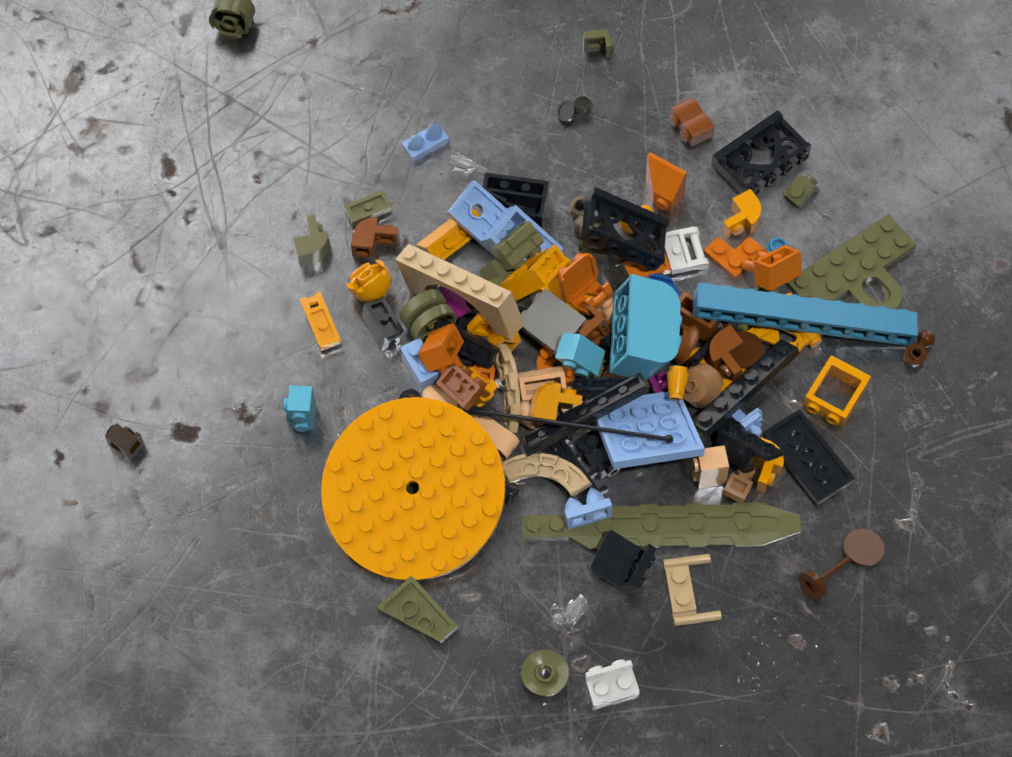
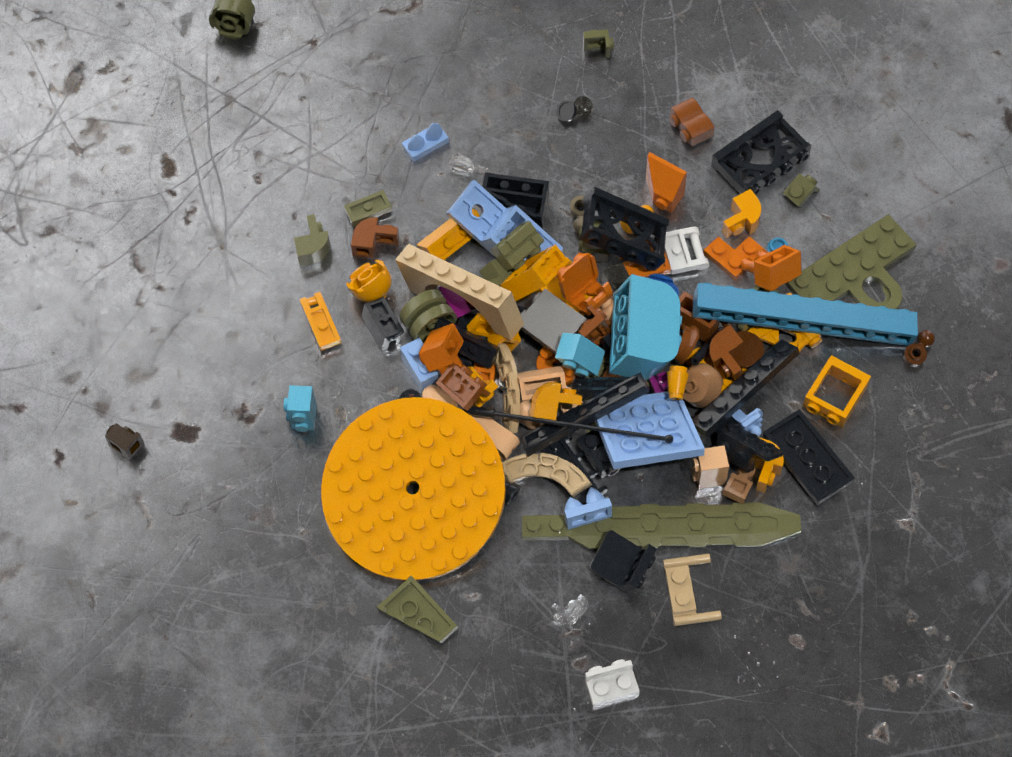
olive dish [521,649,569,696] -> none
reddish brown piece [798,528,885,601] -> none

